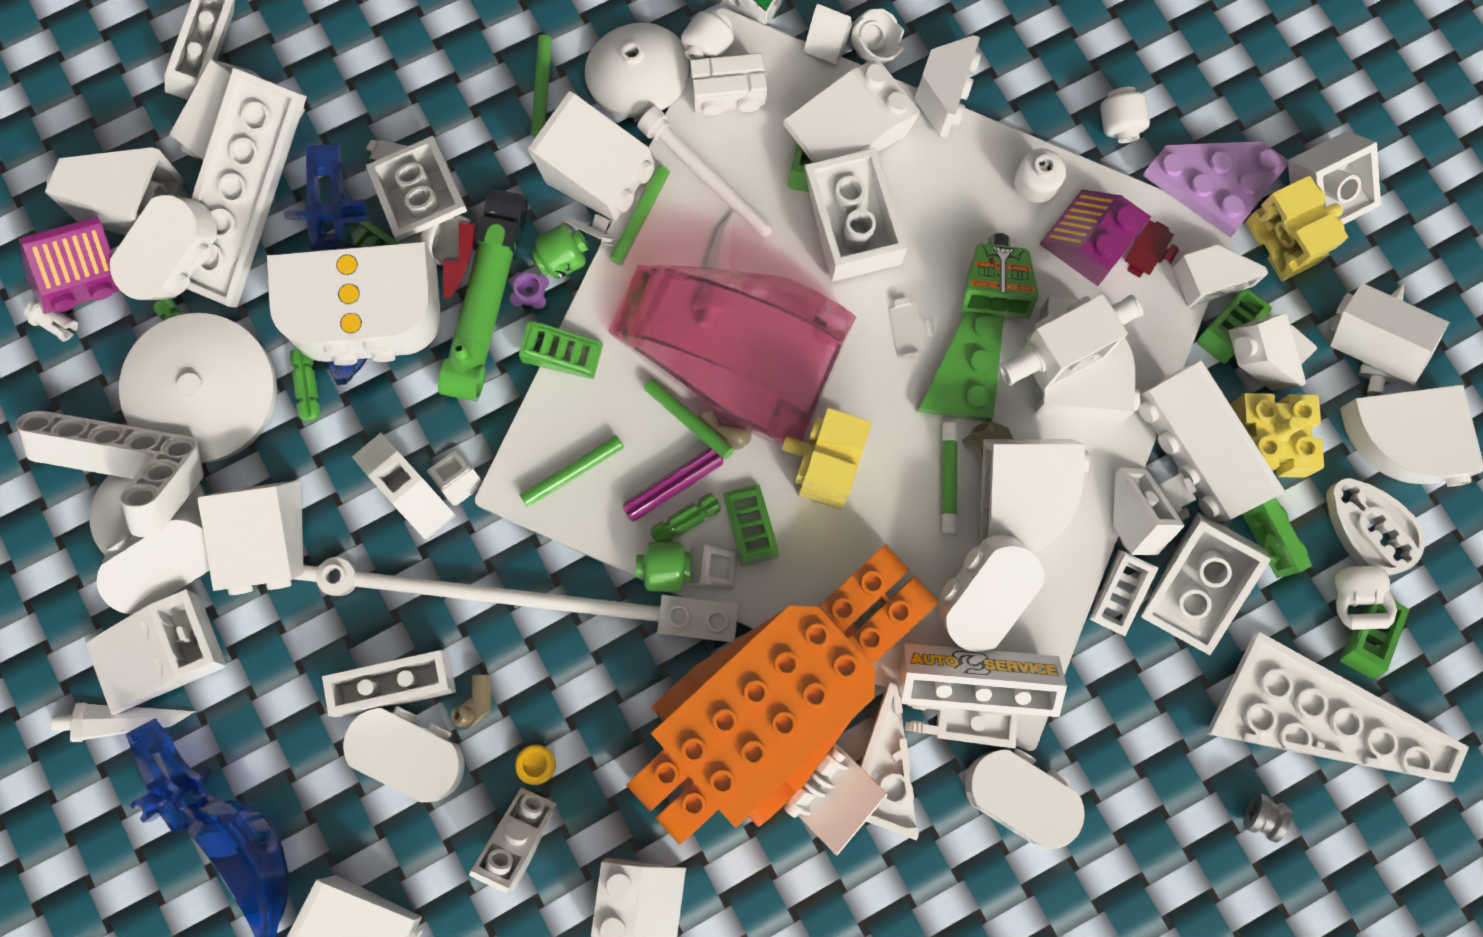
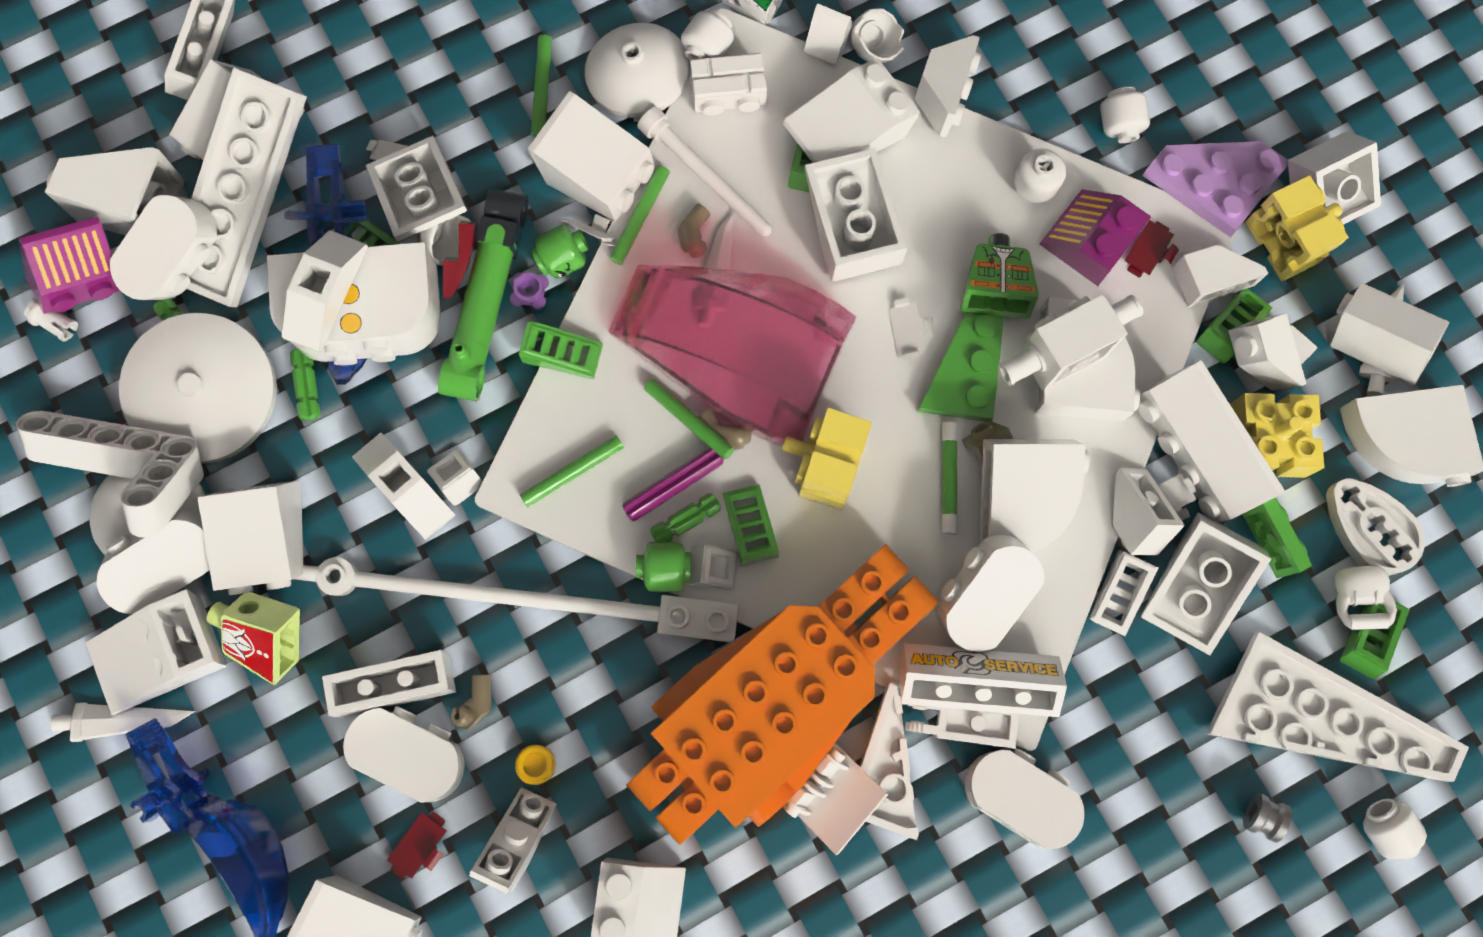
none -> yellowish green torso [207,592,300,685]
none -> white slope [282,230,368,353]
none -> dark red piece [387,812,447,879]
none -> dark tan arm [678,203,711,258]
none -> white head [1363,799,1427,860]

